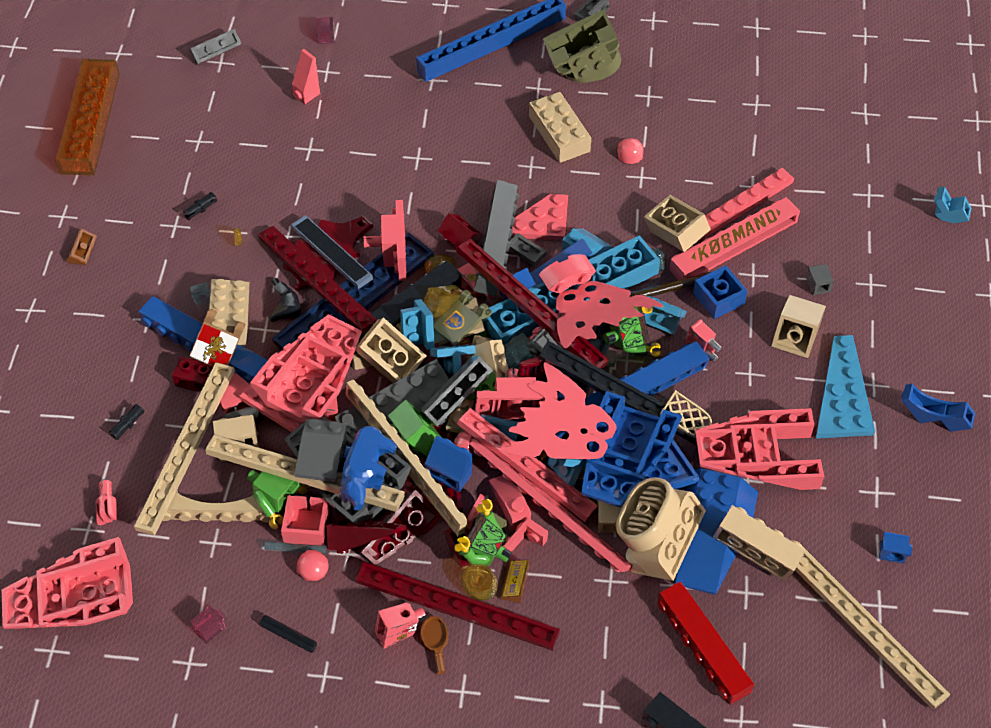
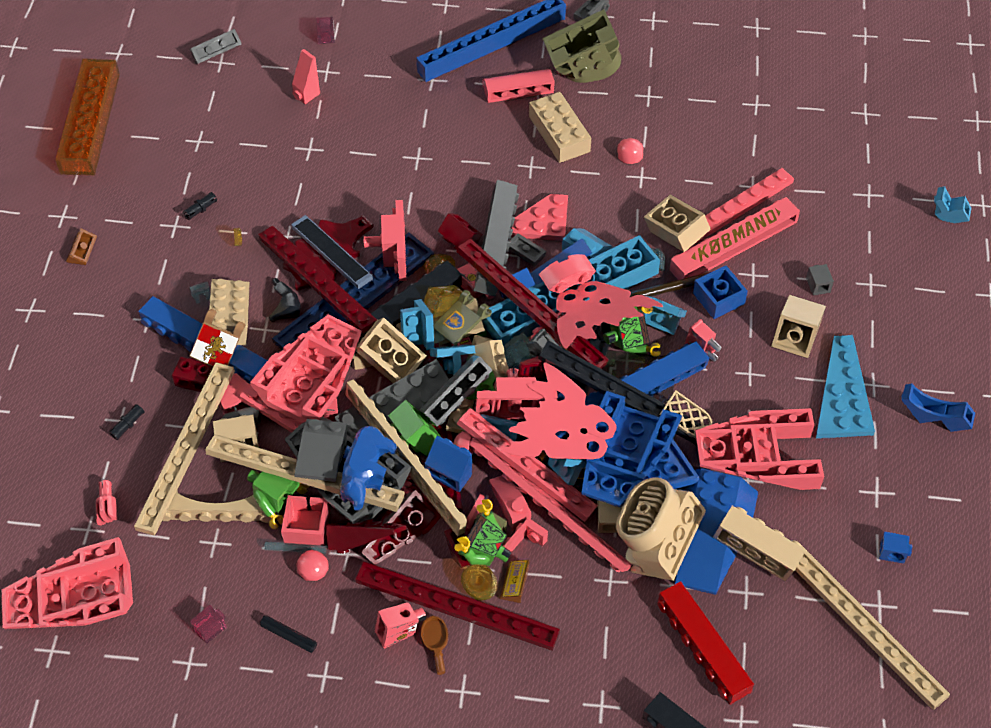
none -> coral brick [483,69,554,103]

